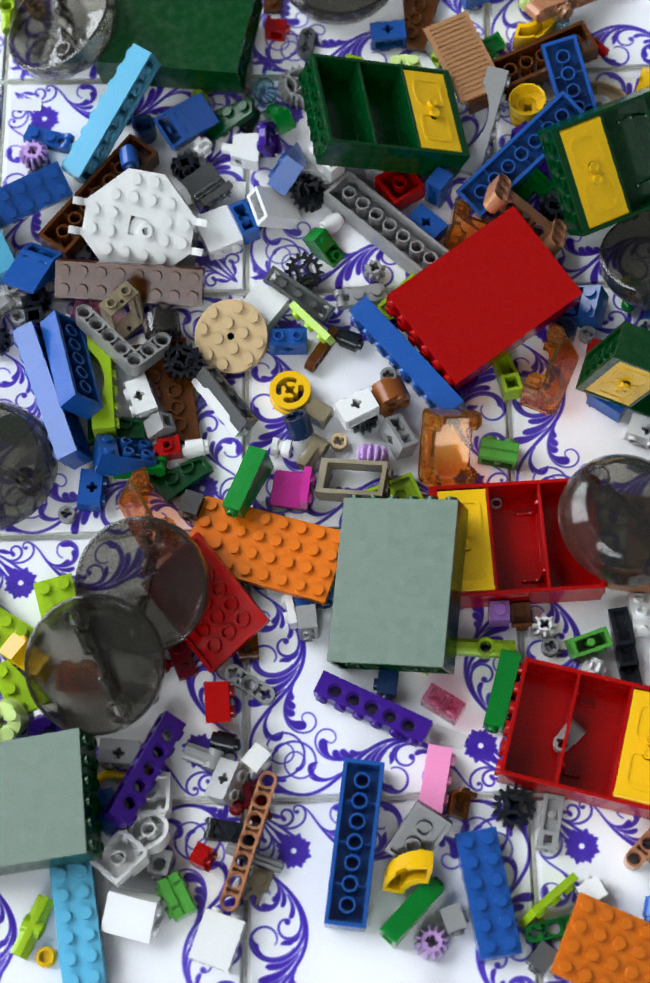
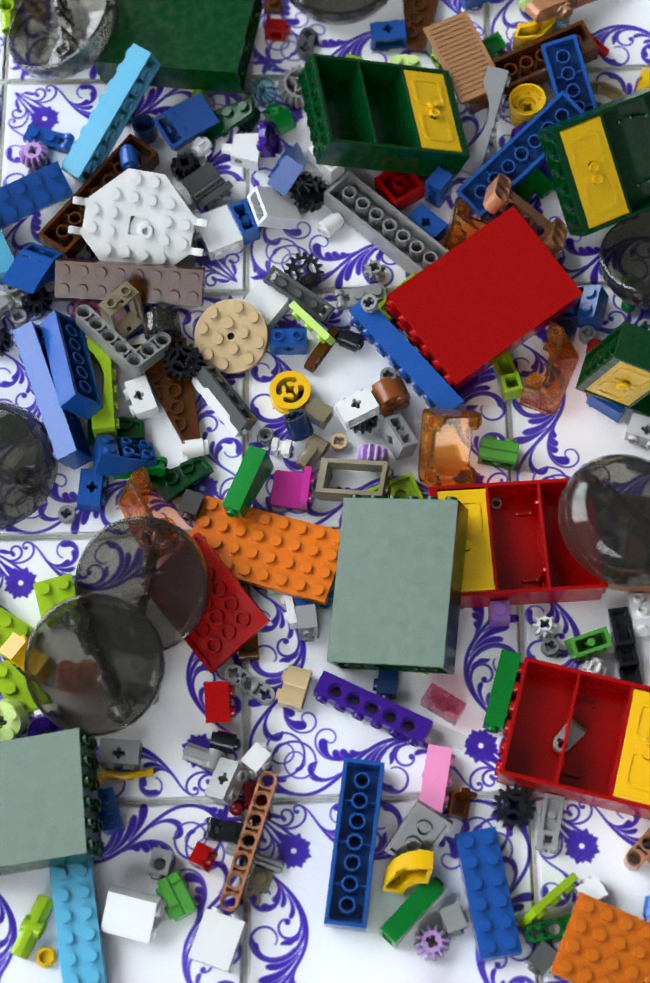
white sticker [10,98,42,111] -> none
black brick [23,305,46,327] -> none
white plate [89,772,172,888] -> none
dark purple brick [102,711,186,829] -> none
light grey brick [143,411,177,440] -> none
red brick [153,434,183,461] -> none
dark red plate [156,638,198,682] -> none
green slope [303,228,346,268] -> none
lime piece [456,637,516,660] -> none
reddish brown bracket [510,601,532,631] -> none
black gear [538,194,564,222] -> none
none -> light grey plate [257,427,275,446]
none -> tan brick [275,665,313,712]
none -> light grey bush [361,294,379,313]

